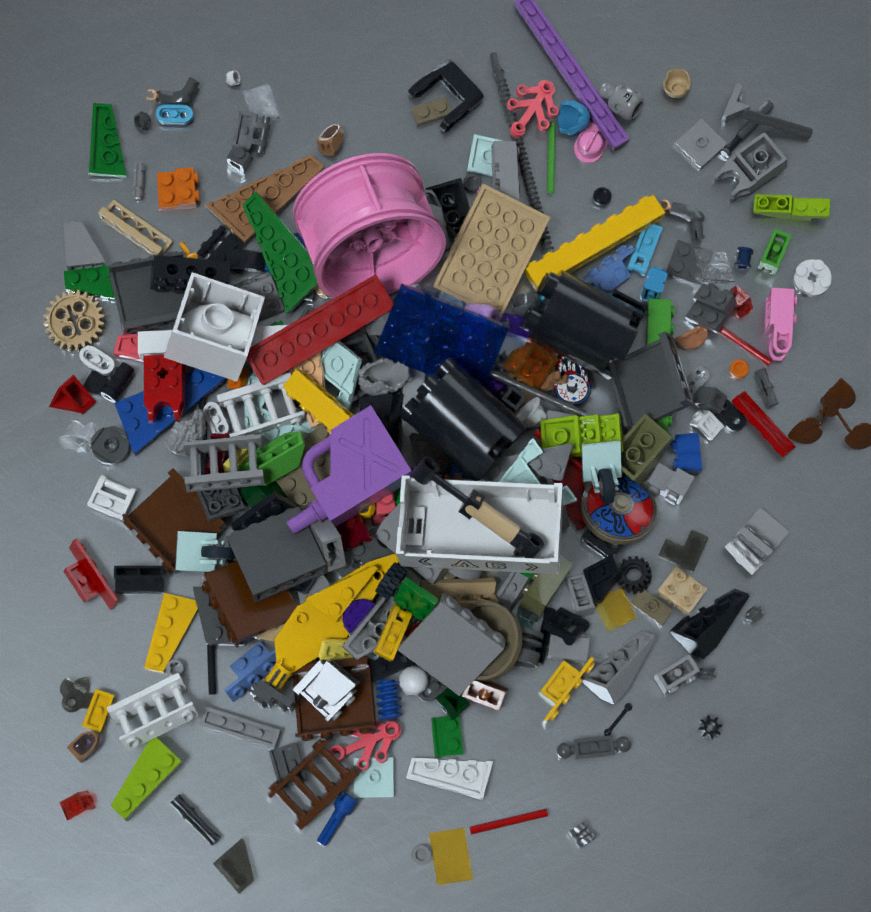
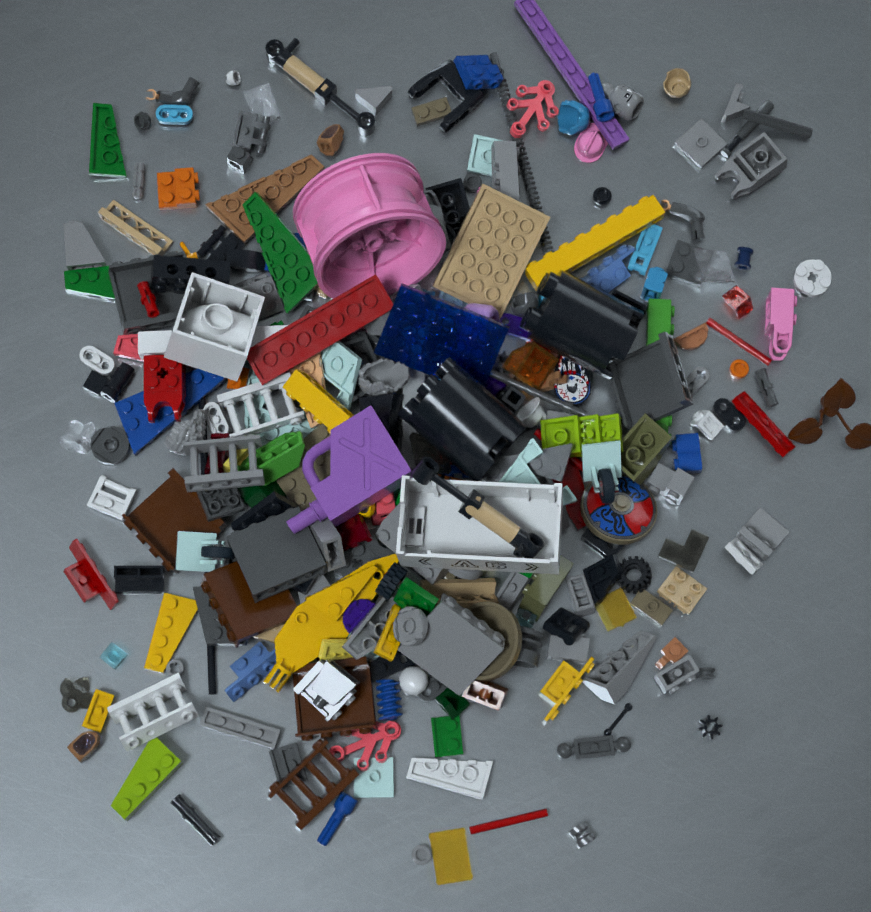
tan gear [43,290,105,351] -> none
red slope [49,375,96,414] -> none
clear red bracket [59,790,95,821] -> none
clear smoke wing [213,838,255,894] -> none
dark grey plate [249,680,295,712] -> none
black axle [536,607,556,664] -> none
bright green bar [547,122,556,194] -> none
black wedge [670,588,750,659] -> none
dark grey plate [685,283,738,333] -> none
dark grey brick [693,386,727,414] -> none
dark grey plate [746,606,764,623] -> none
lime slope [753,194,831,221] -> none
bright green brick [758,228,792,275] -> none
none -> clear light blue plate [99,642,127,670]
none -> red pin [137,281,160,318]
none -> black piece [265,38,375,136]
none -> light grey slope [355,86,392,115]
none -> light grey tile [393,607,428,647]
none -> blue plate [453,55,503,90]
none -> blue piece [588,72,614,122]
none -> nougat plate [655,637,688,670]

